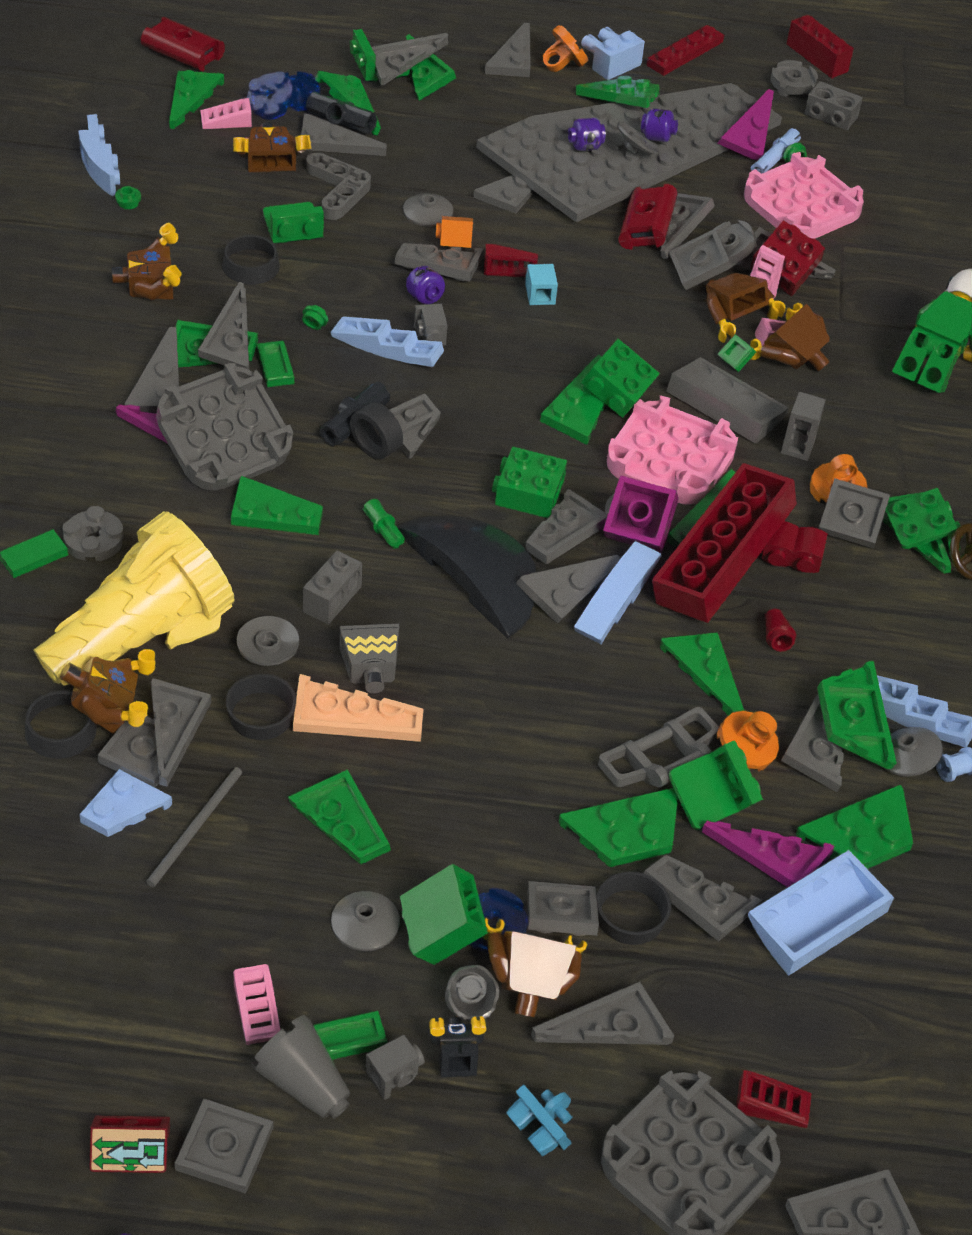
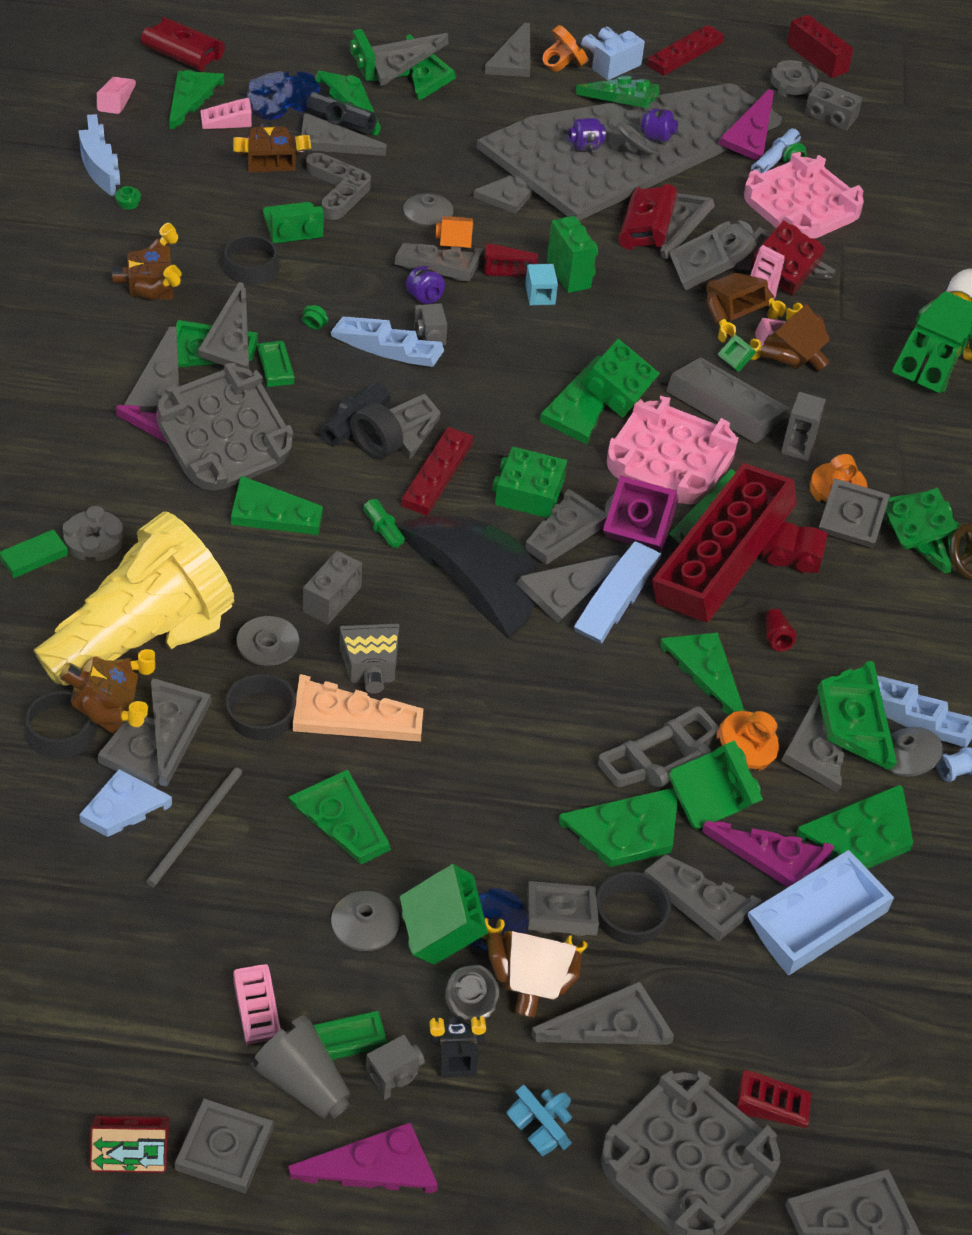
none -> bright pink slope [97,77,136,114]
none -> magenta wing [288,1123,438,1193]
none -> dark red plate [401,427,474,516]
none -> green brick [547,216,598,293]

